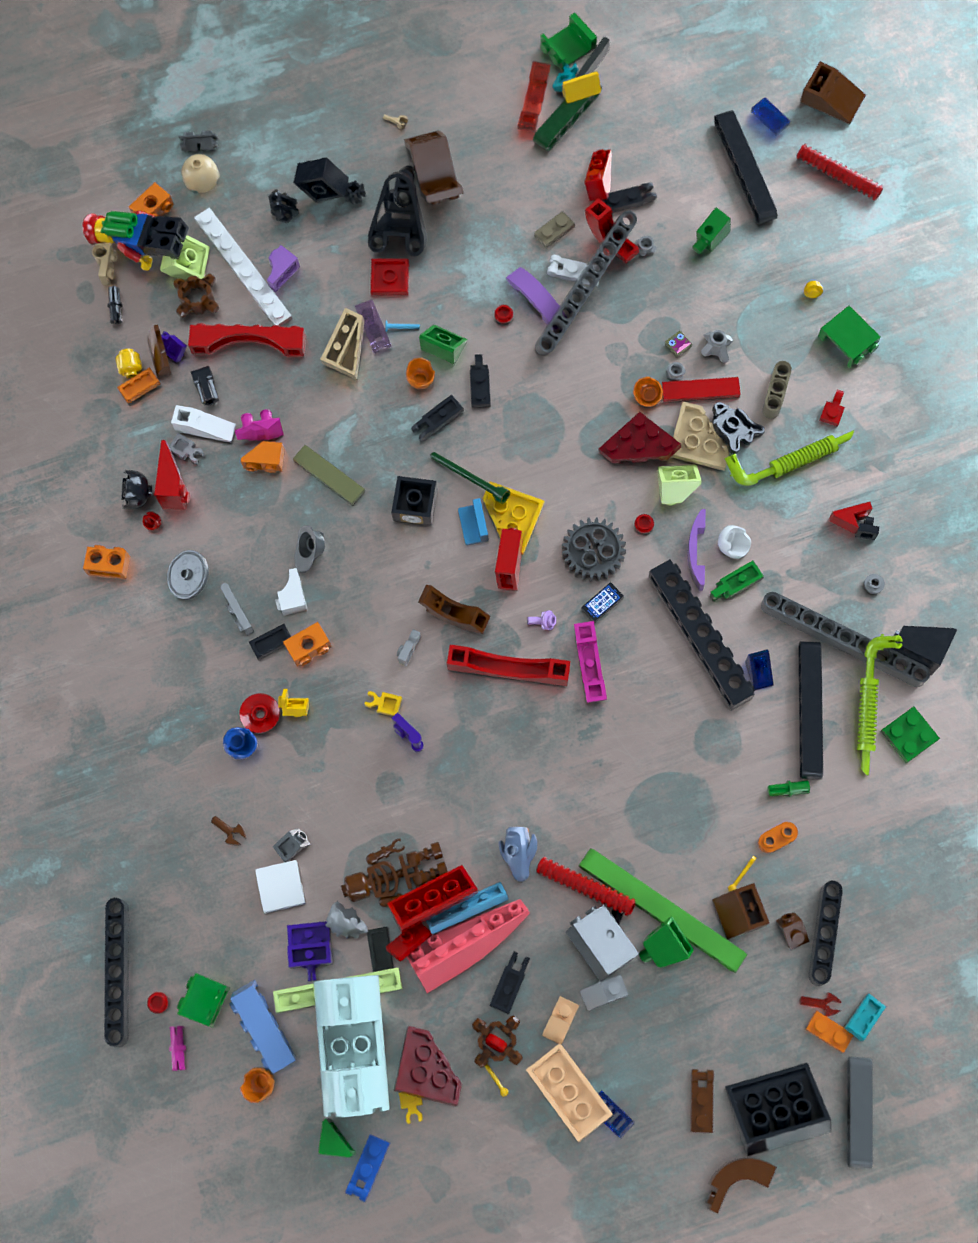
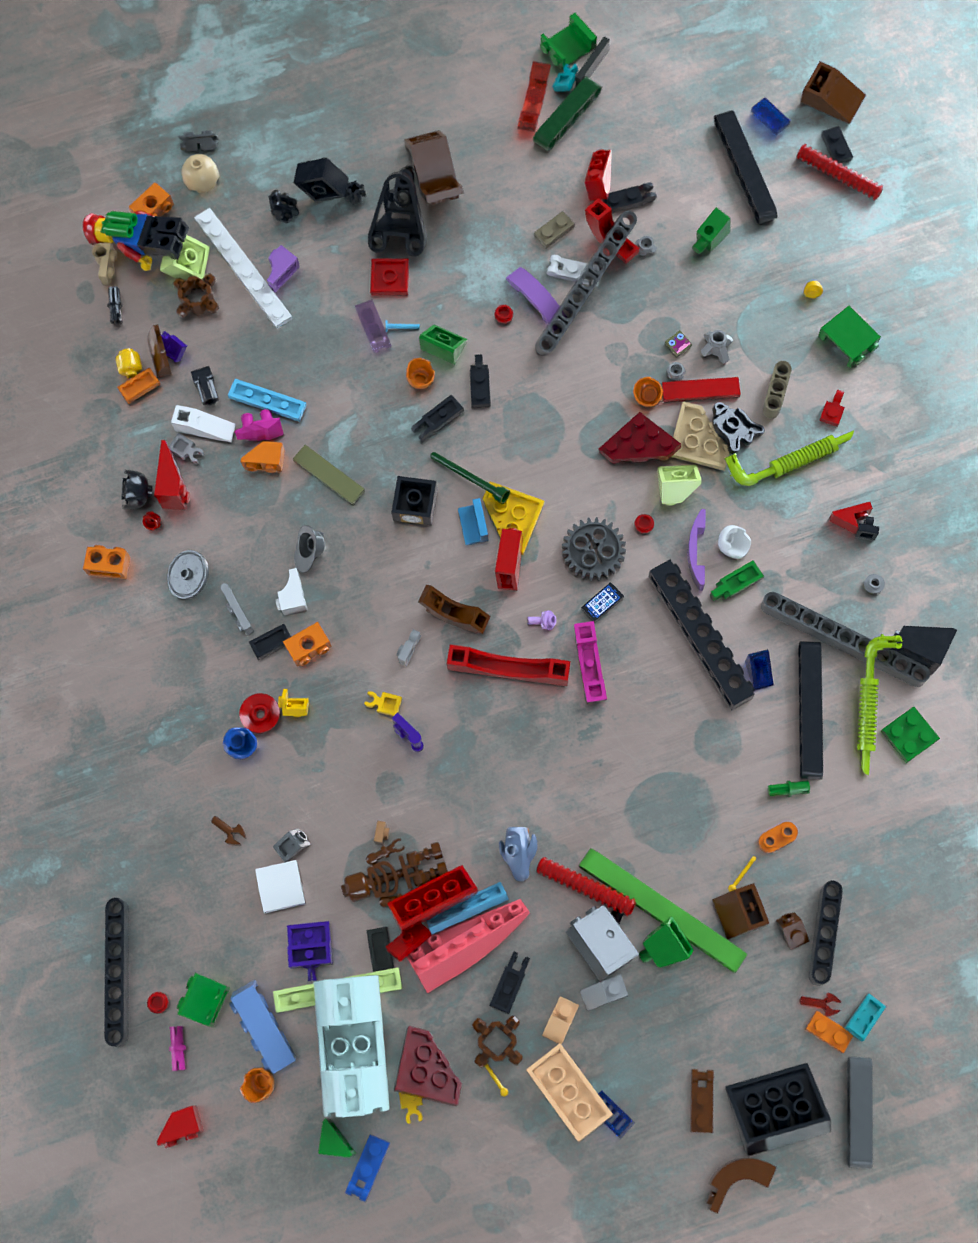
red arch [188,323,306,357] -> none
tan wedge [320,308,364,380] -> none
light grey hair [325,901,368,939] -> none
tan hand [383,115,408,130] -> none
red tile [485,1034,507,1053] -> none
yellow slope [563,71,601,103] -> none
none -> red slope [156,1105,203,1149]
none -> medium azure plate [228,379,307,422]
none -> medium nougat plate [374,821,390,846]
none -> black plate [821,126,853,164]

